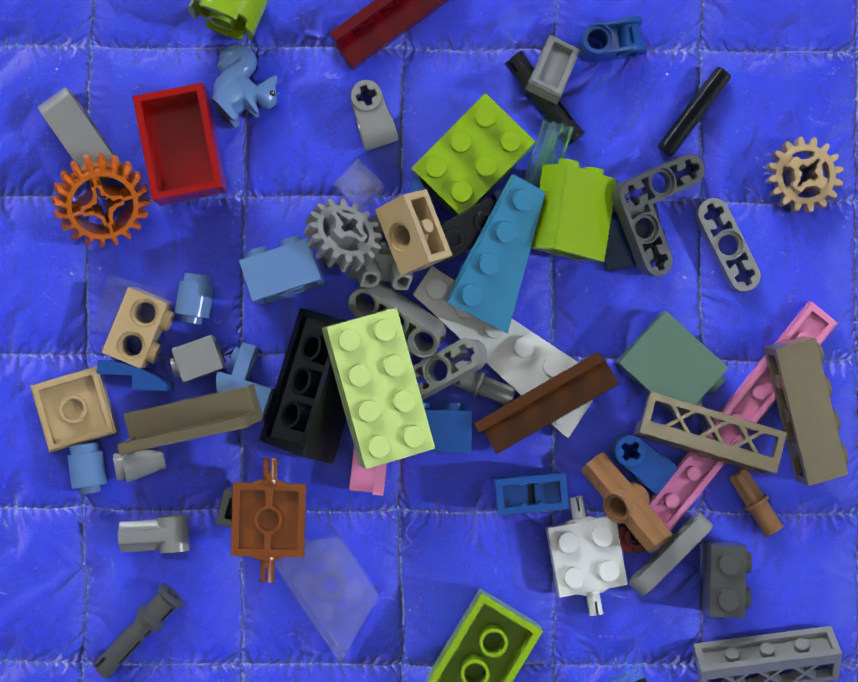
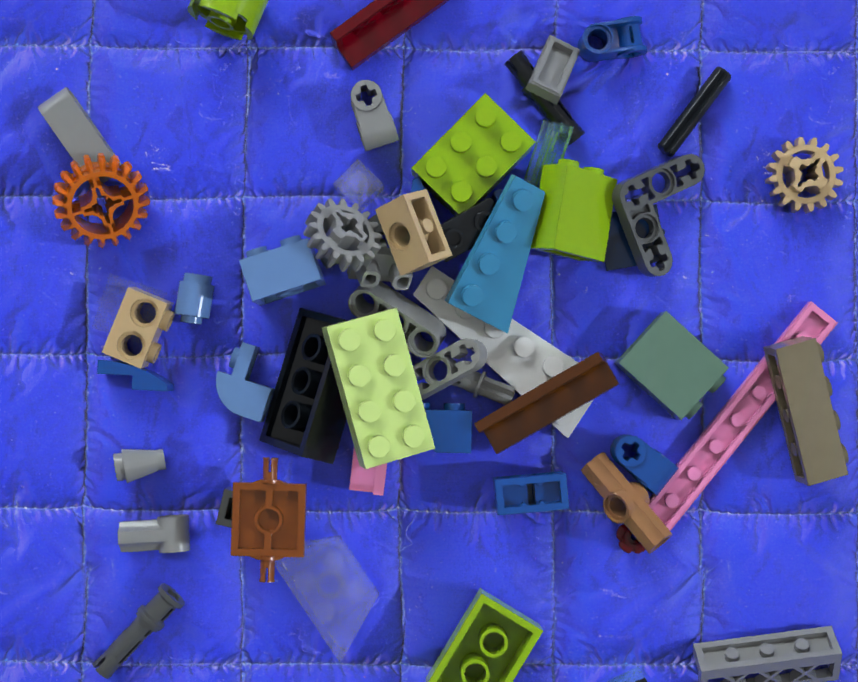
tan tile [30,366,119,453] -> none
medium blue brick [67,443,107,495] -> none
dark tan fence [117,384,263,455] -> none
red piece [132,83,228,206] -> none
light grey brick [169,335,228,383] -> none
medium blue animal [211,44,278,129] -> none
white plate [545,496,628,616] -> none
light grey beam [628,512,713,596] -> none
dark tan fence [633,392,787,476] -> none
light grey beam [695,198,761,292] -> none
dark grey brick [701,541,752,618] -> none
medium nougat axle [729,469,784,537] -> none

